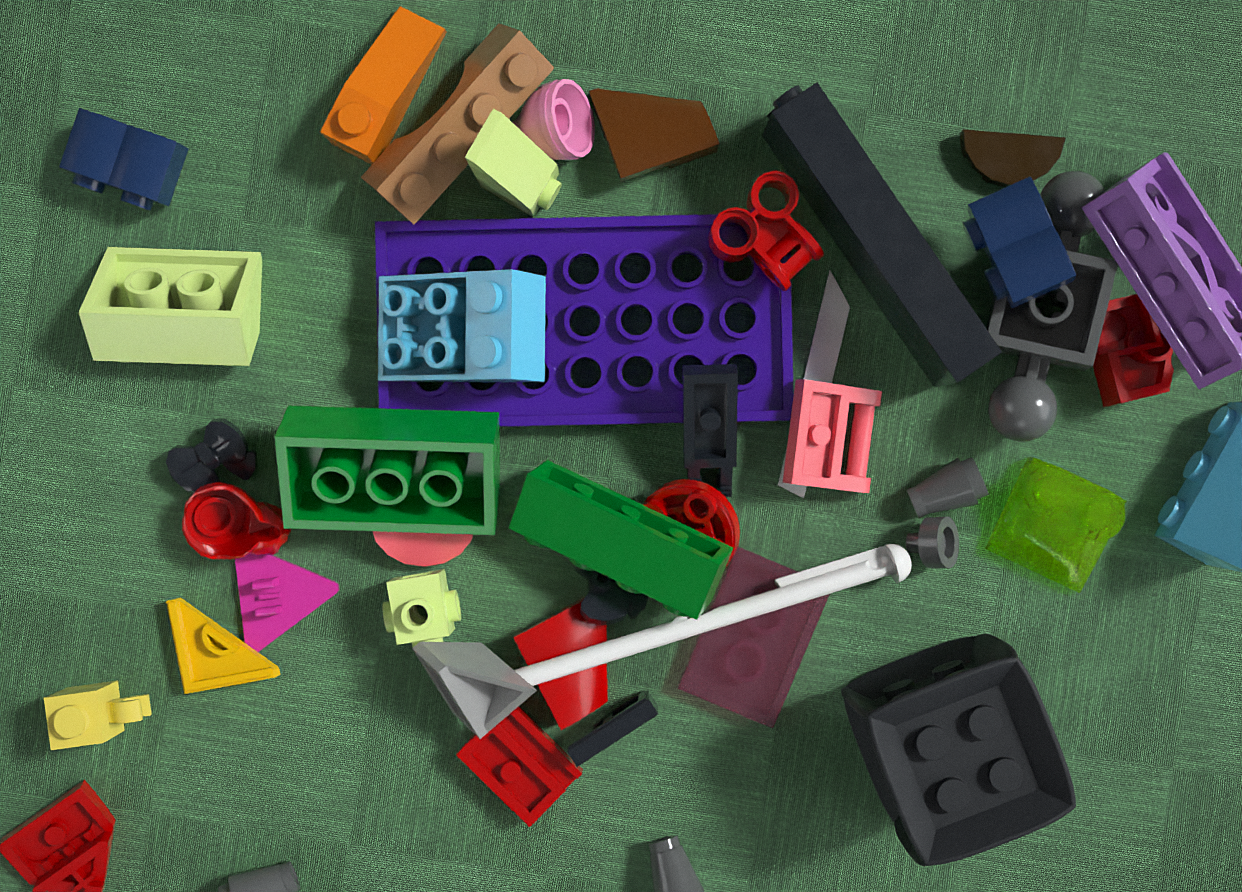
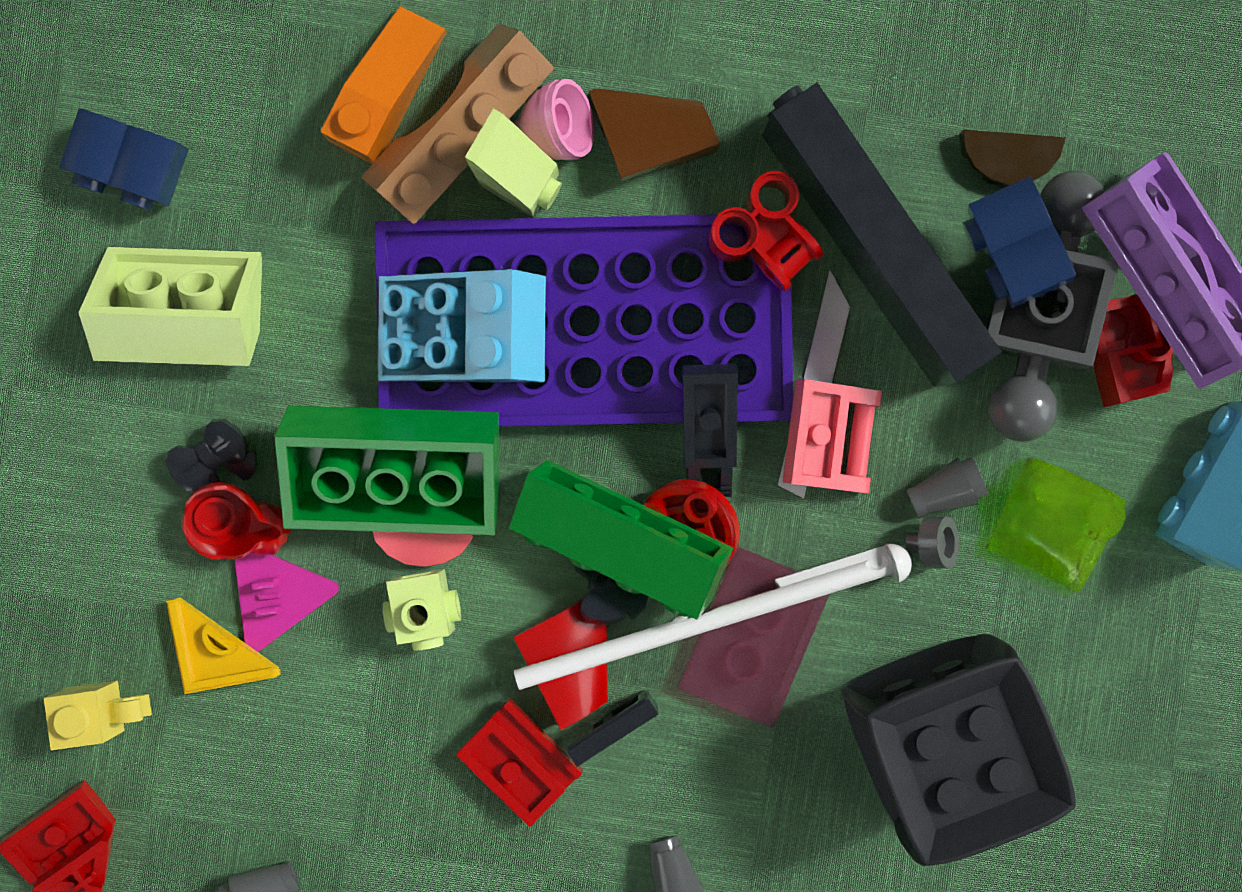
light grey slope [412,642,537,739] -> none

